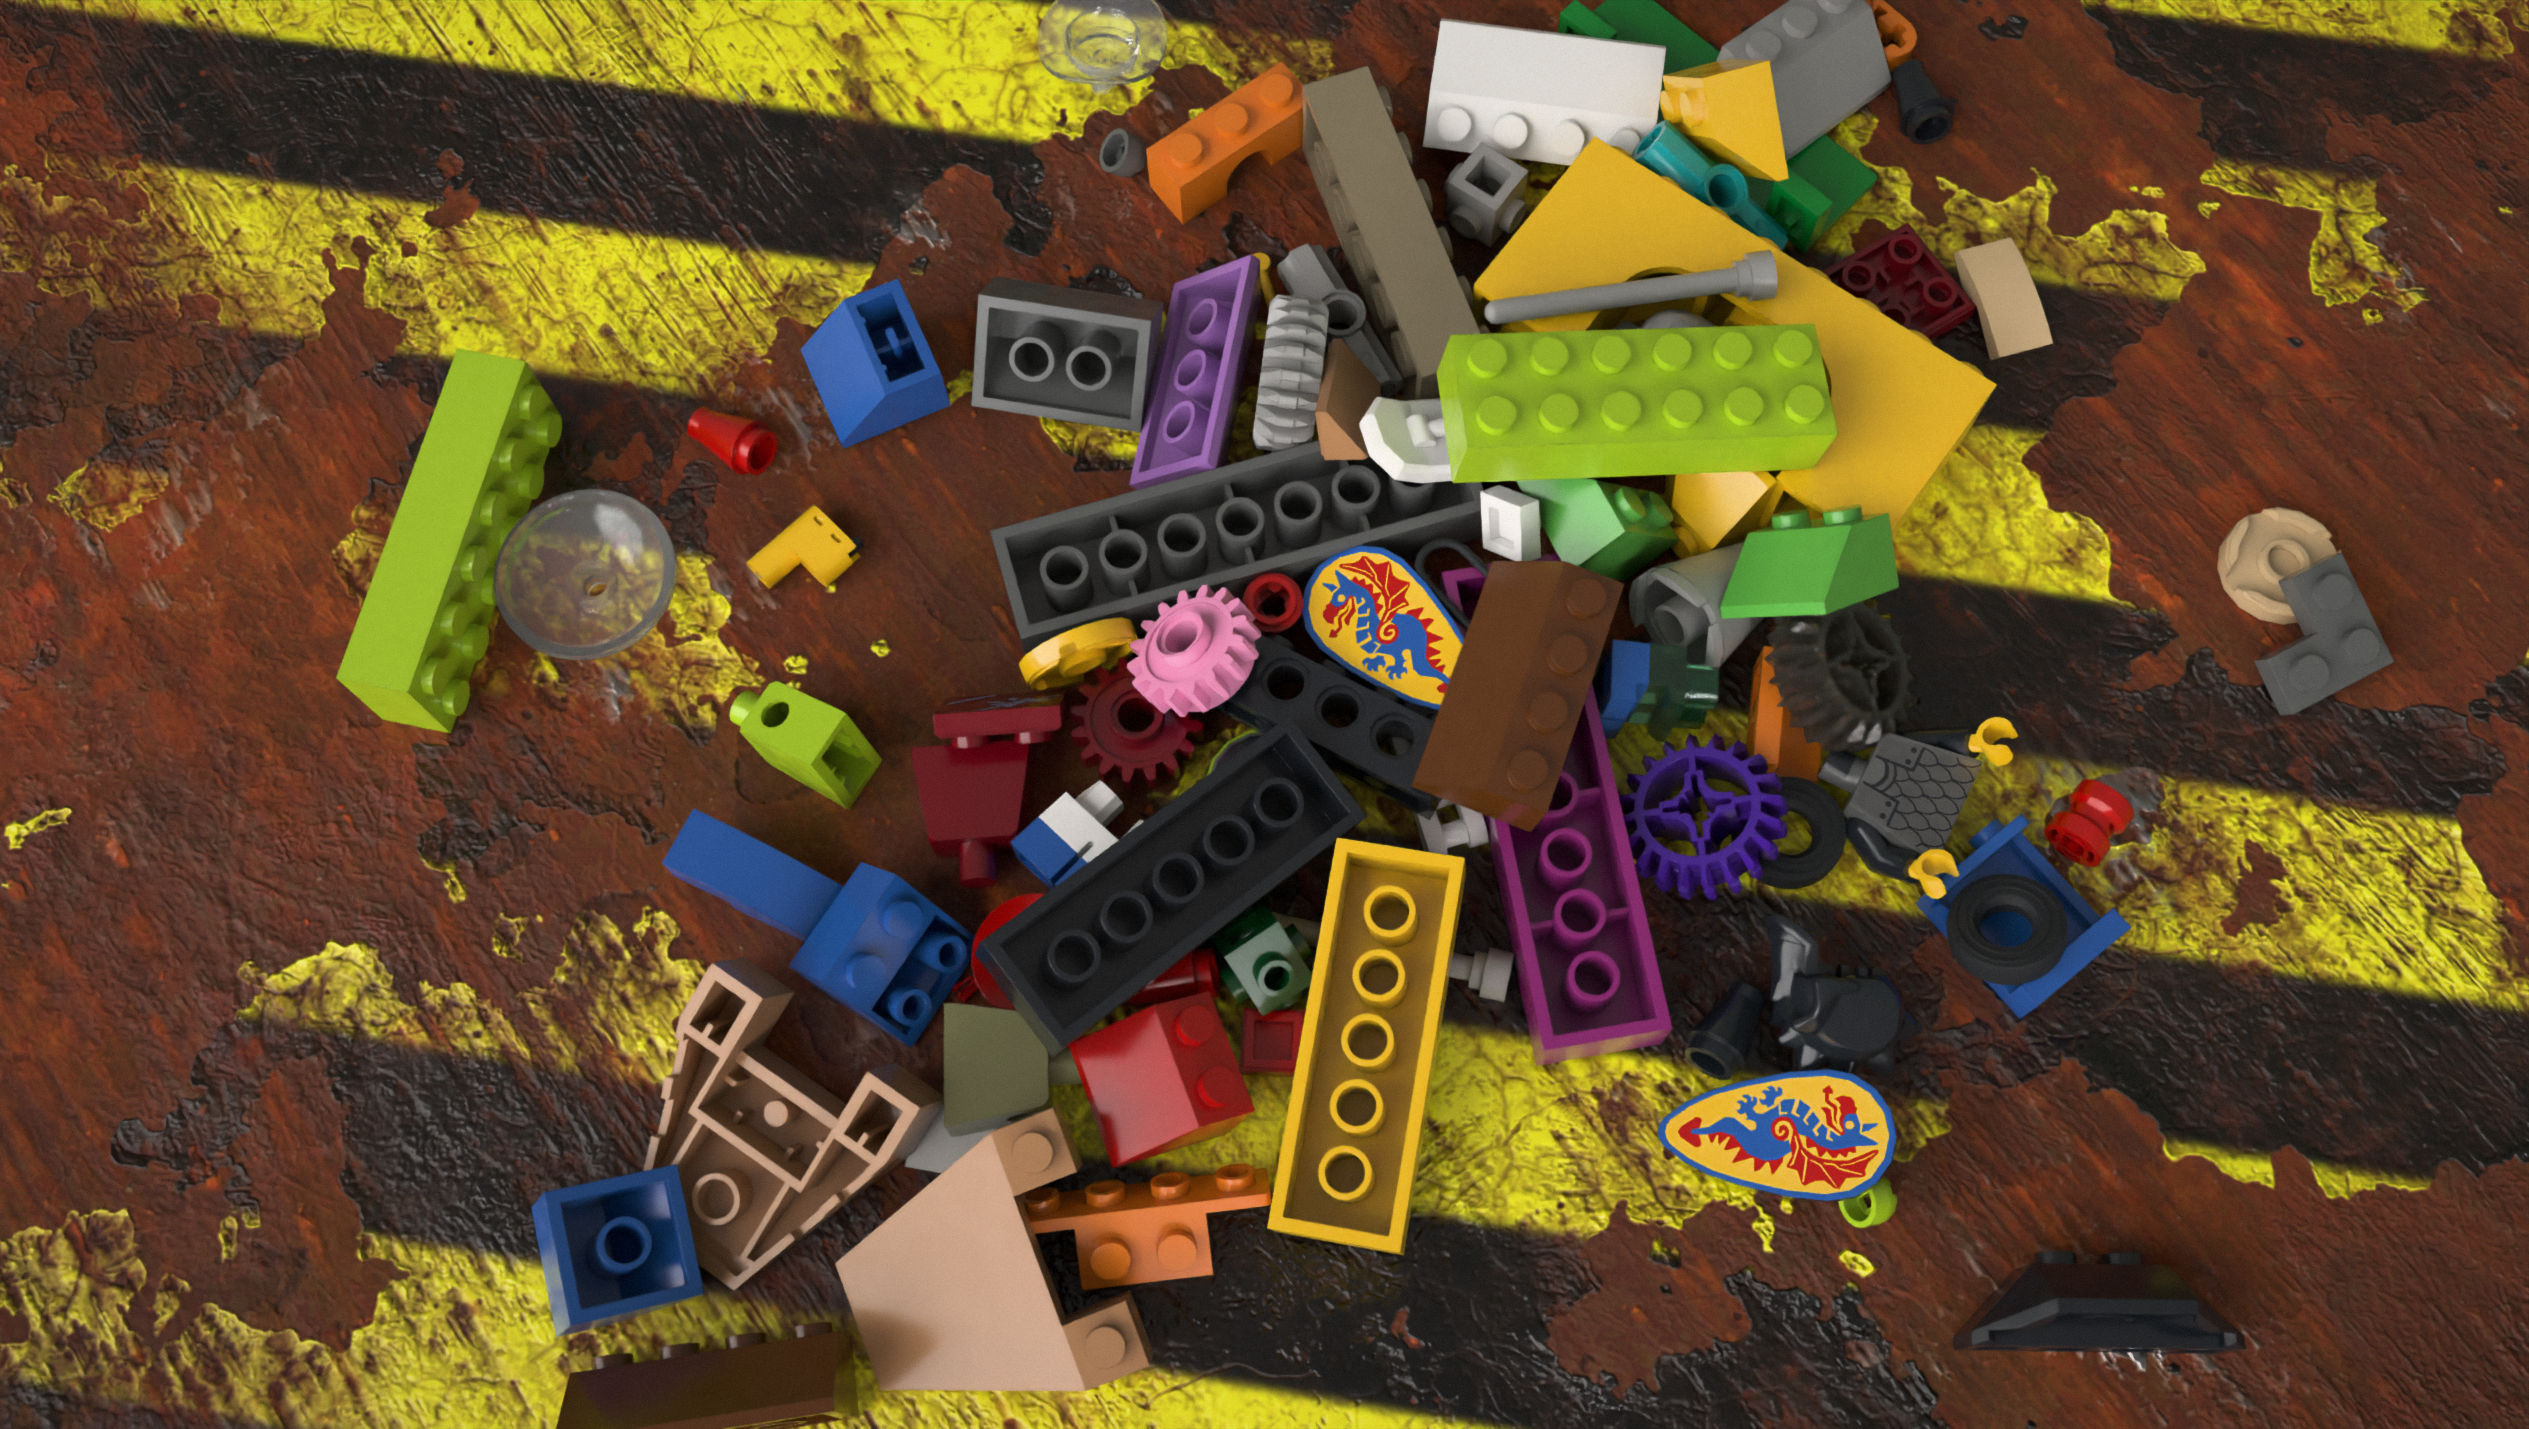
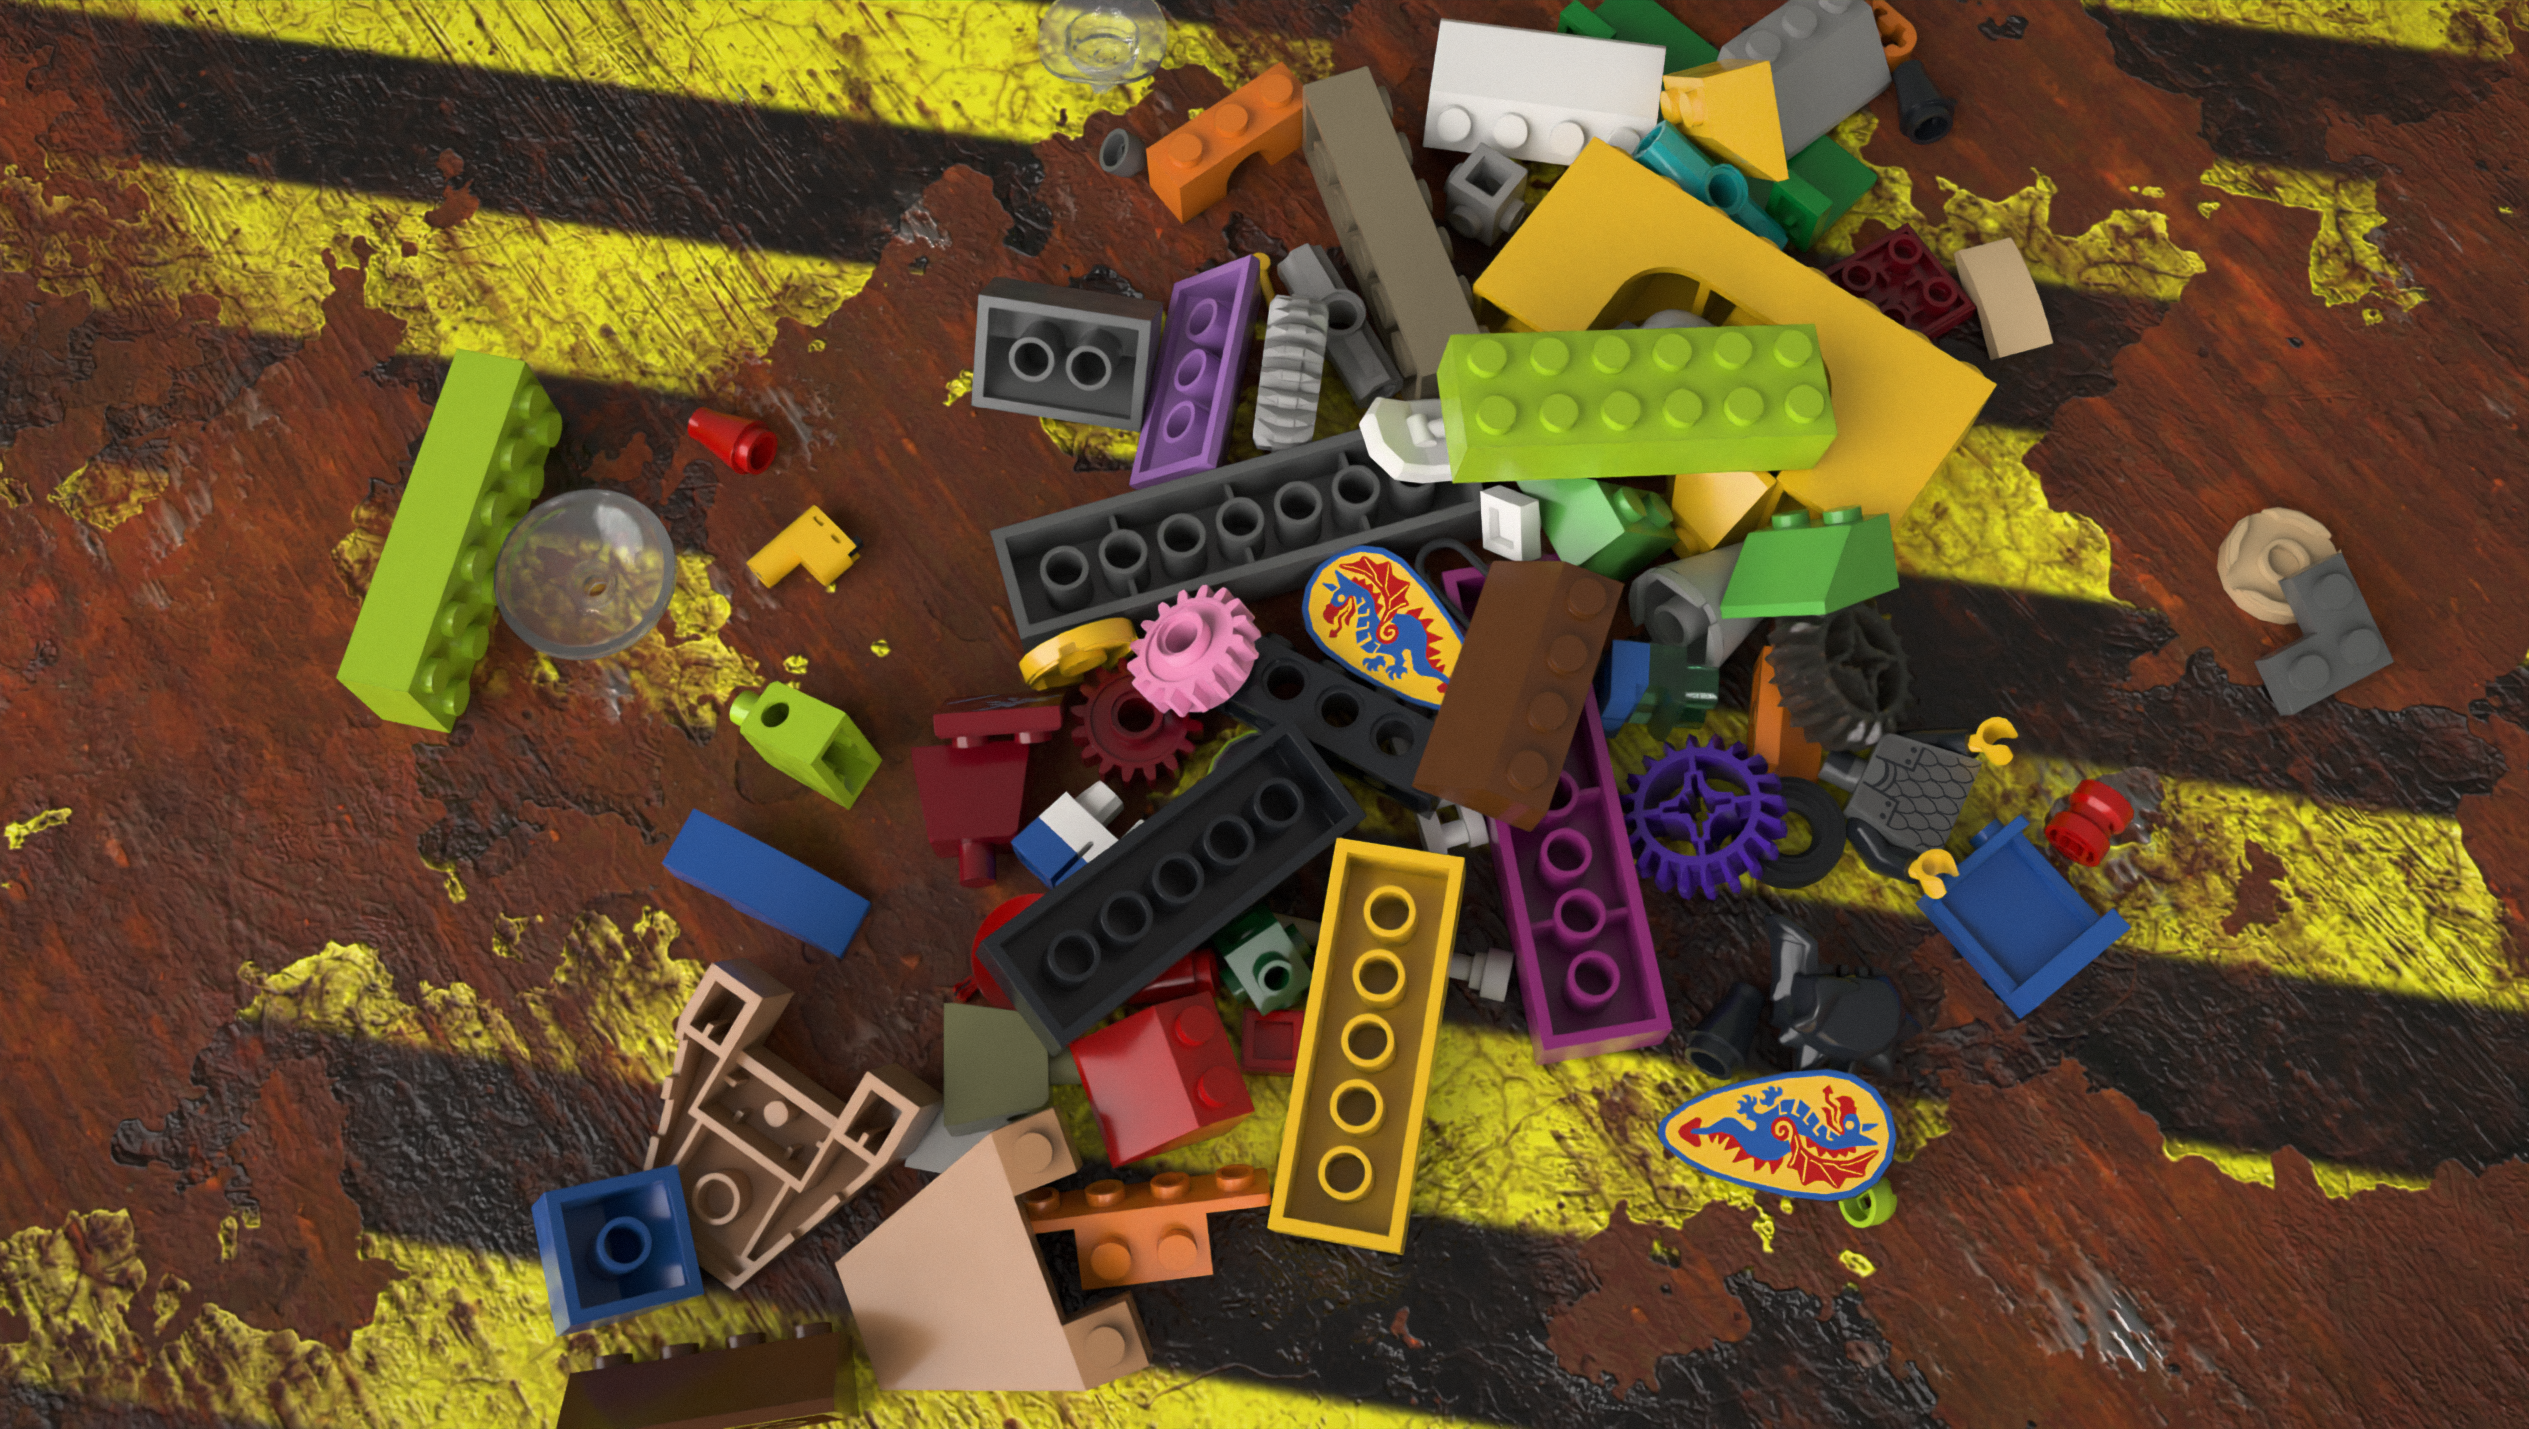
blue slope [789,862,975,1048] -> none
blue slope [800,278,951,449] -> none
red cone [1242,573,1303,633] -> none
medium nougat slope [1315,339,1381,460] -> none
light grey piece [1484,250,1778,324] -> none
black tyre [1947,874,2068,985] -> none
black wedge [1953,1251,2246,1354] -> none

